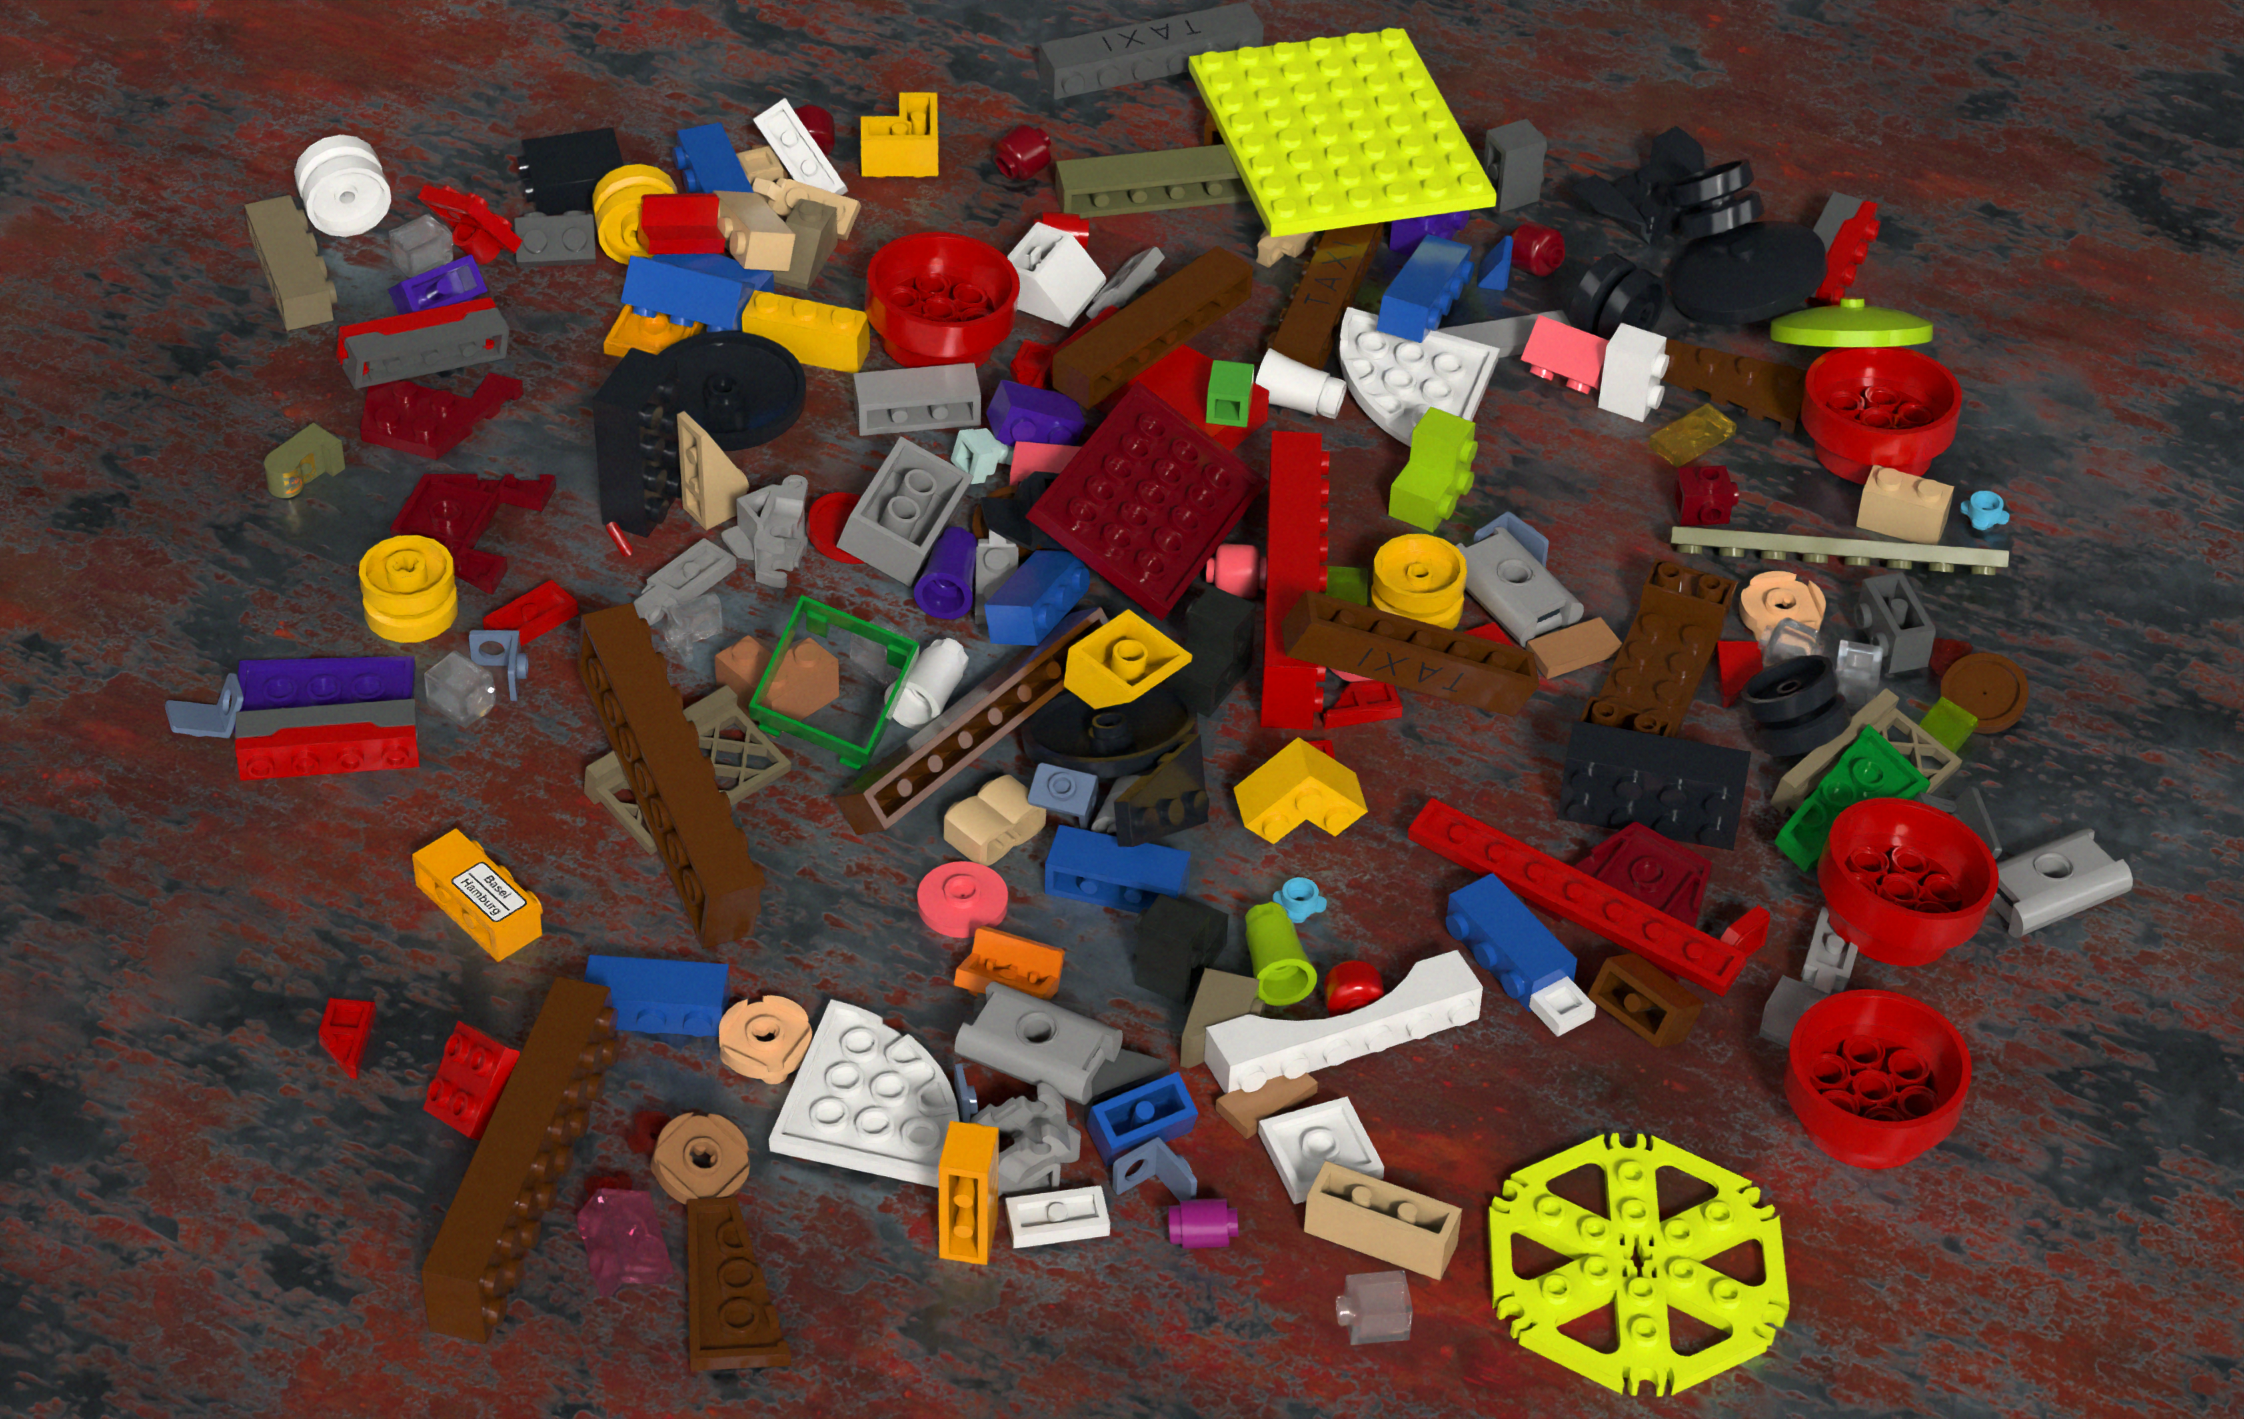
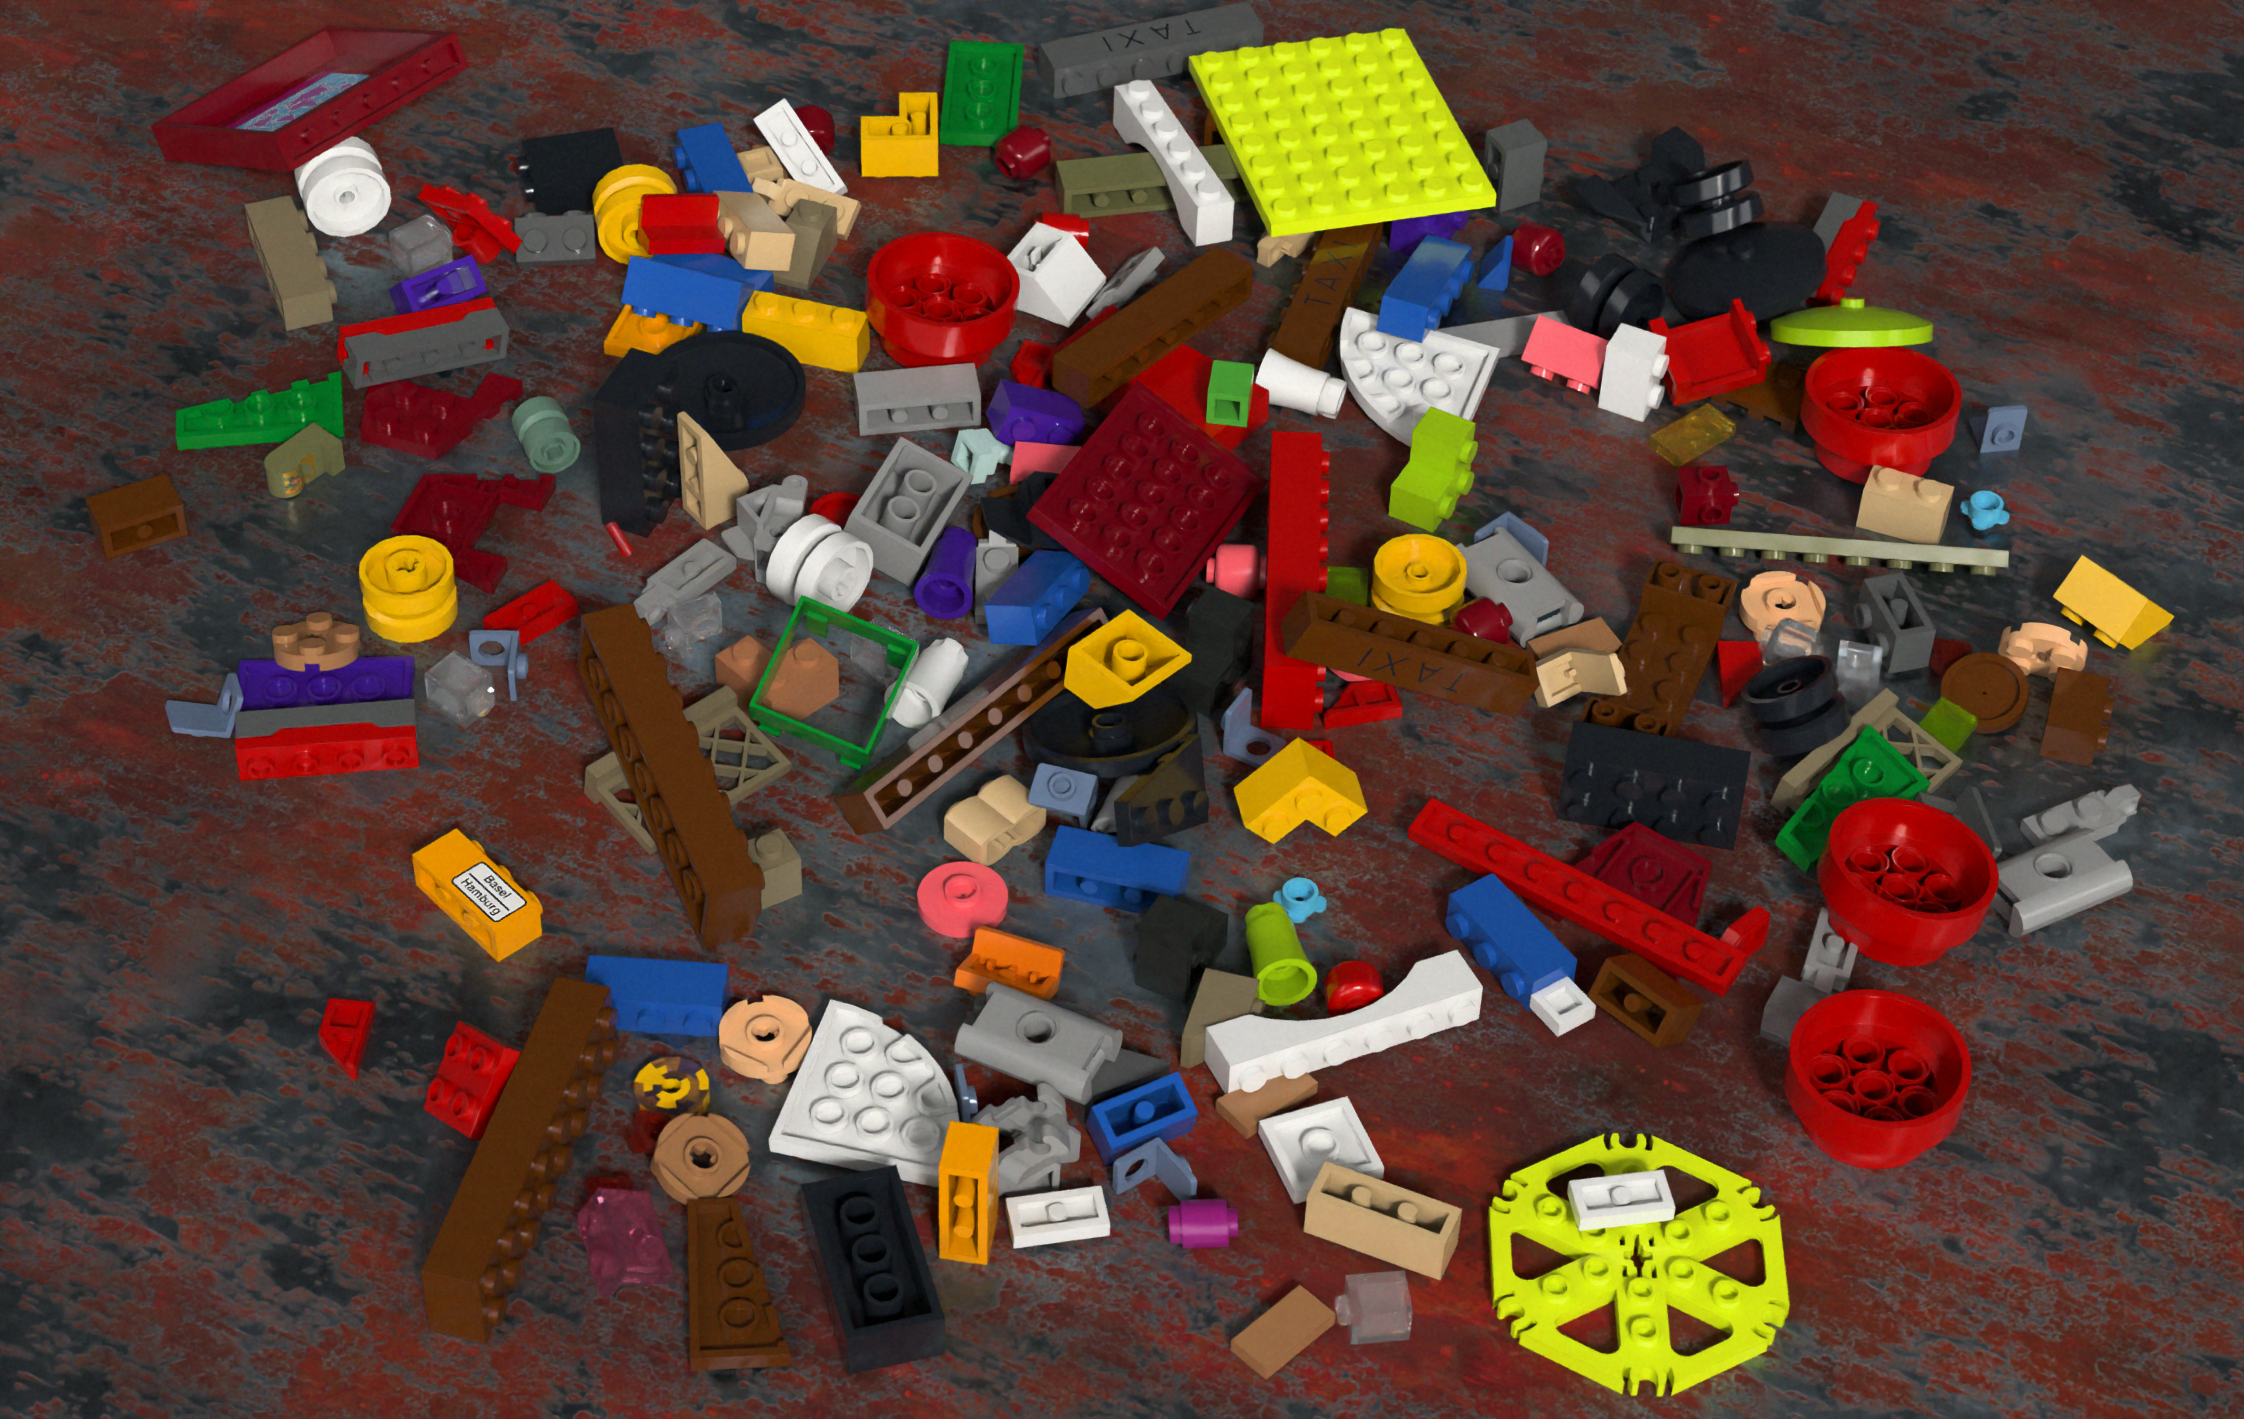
none -> reddish brown brick [85,473,188,560]
none -> dark red panel [150,26,469,172]
none -> green wing [176,371,345,450]
none -> medium nougat plate [272,612,360,672]
none -> sand green wheel [511,396,581,474]
none -> piece [634,1057,710,1127]
none -> dark tan slope [746,828,802,910]
none -> white wheel [766,514,873,616]
none -> black brick [801,1165,945,1375]
none -> green plate [940,40,1024,148]
none -> white arch [1113,80,1234,246]
none -> sand blue bracket [1221,687,1287,768]
none -> medium nougat tile [1230,1285,1336,1380]
none -> dark red head [1446,596,1513,645]
none -> tan bracket [1534,647,1627,708]
none -> white plate [1567,1170,1676,1231]
none -> red panel [1647,298,1771,407]
none -> sand blue bracket [1967,405,2028,453]
none -> light nougat plate [1998,622,2088,682]
none -> light grey hinge [2019,784,2141,848]
none -> reddish brown brick [2039,667,2115,767]
none -> yellow slope [2052,555,2175,650]

